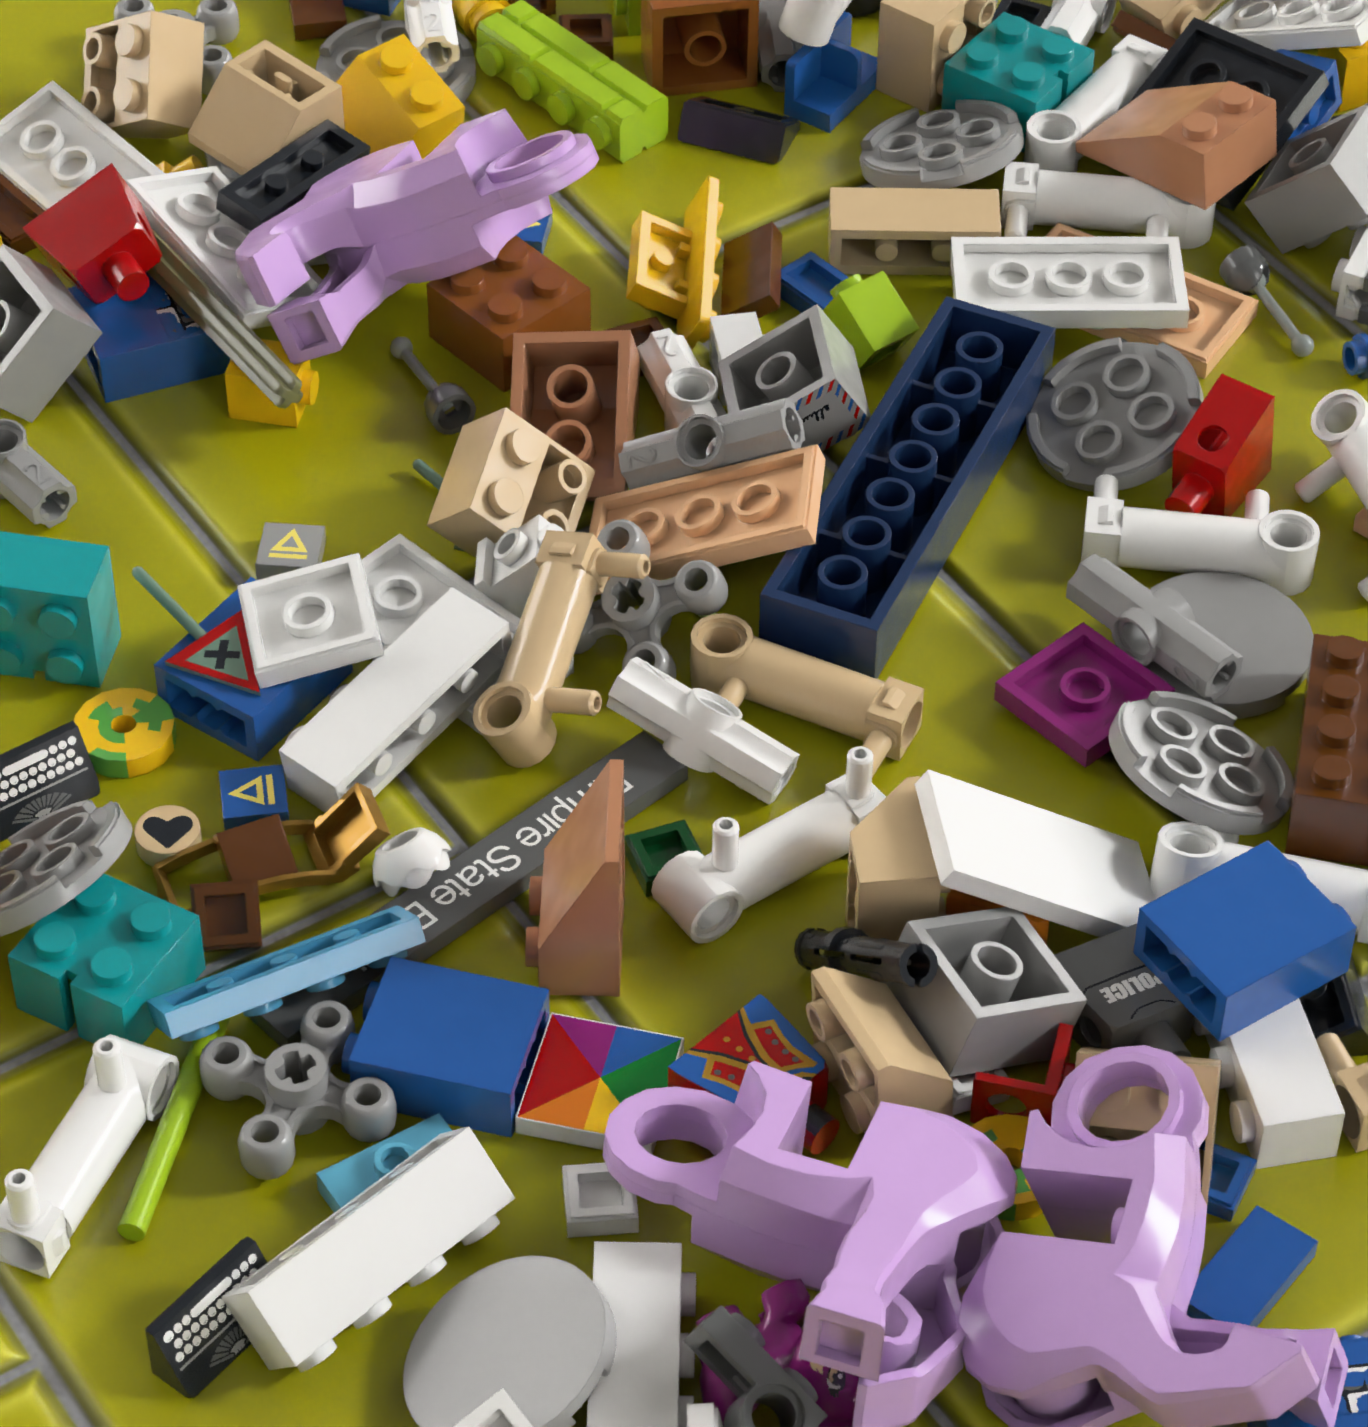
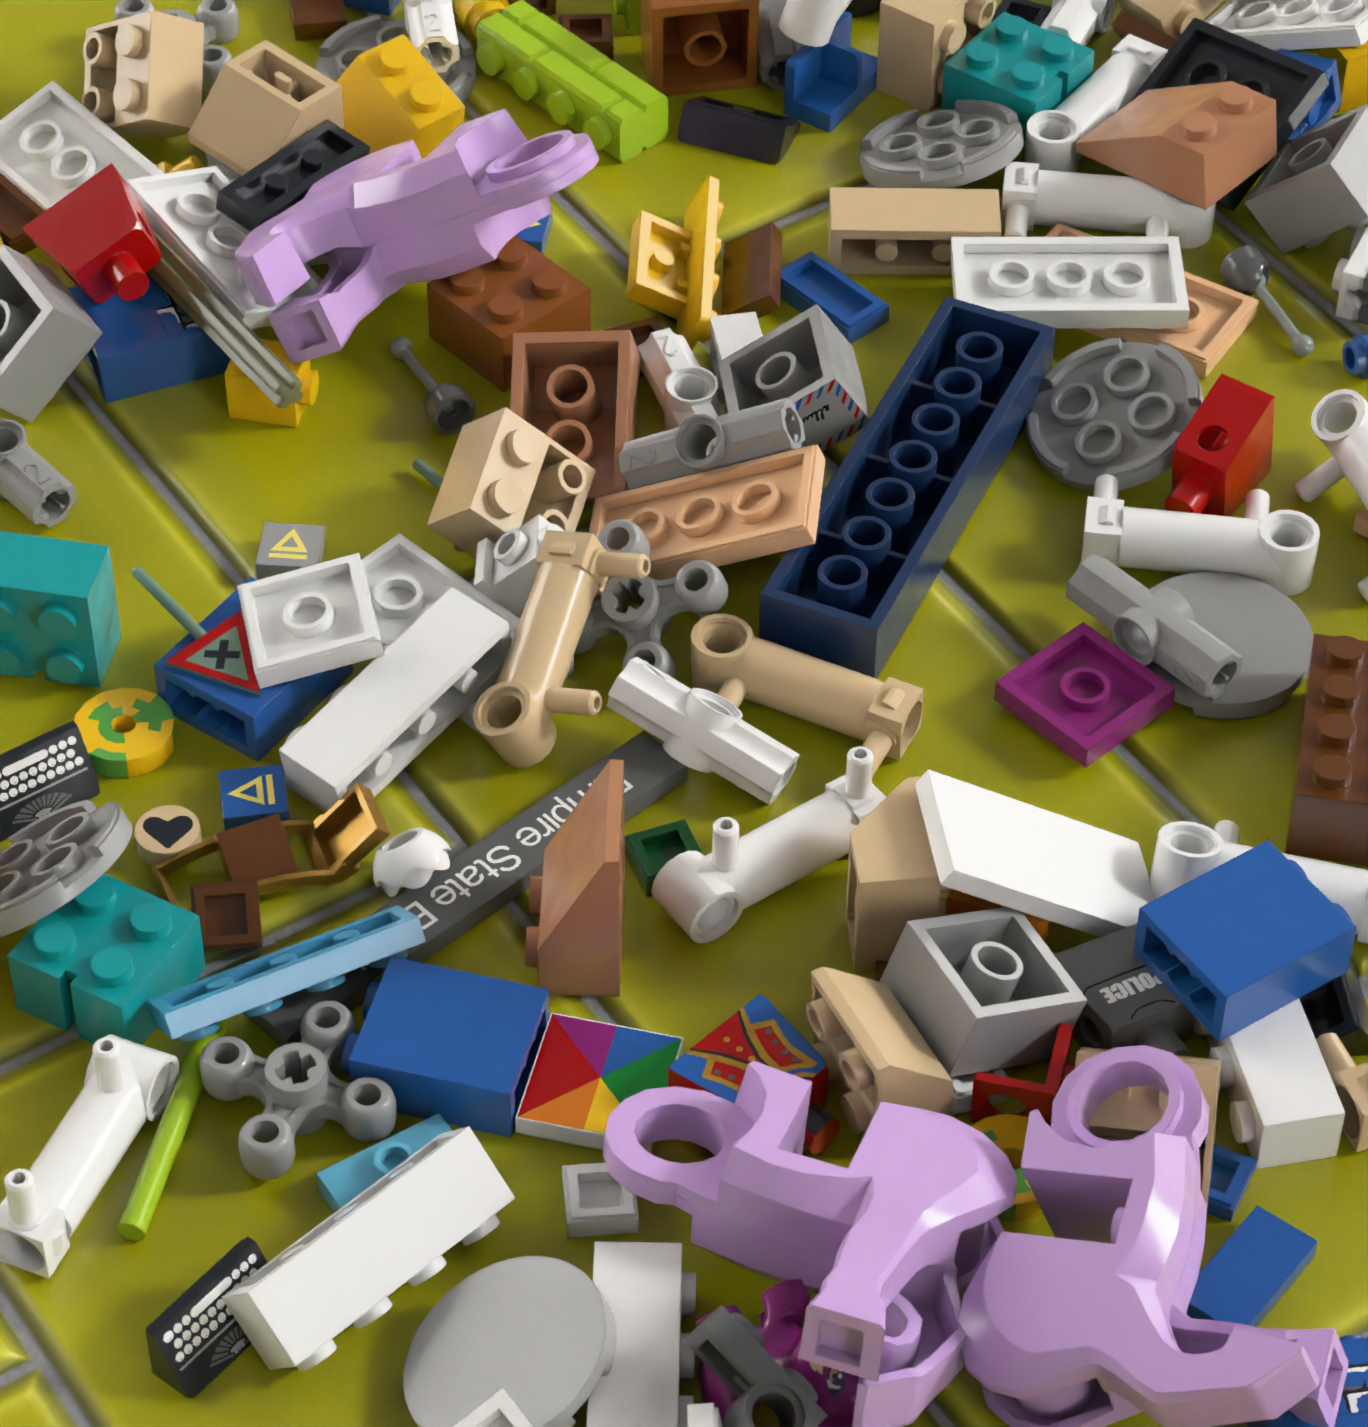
black pin [794,926,938,988] -> none
lime brick [823,270,920,371] -> none
light grey tile [1108,691,1294,835] -> none

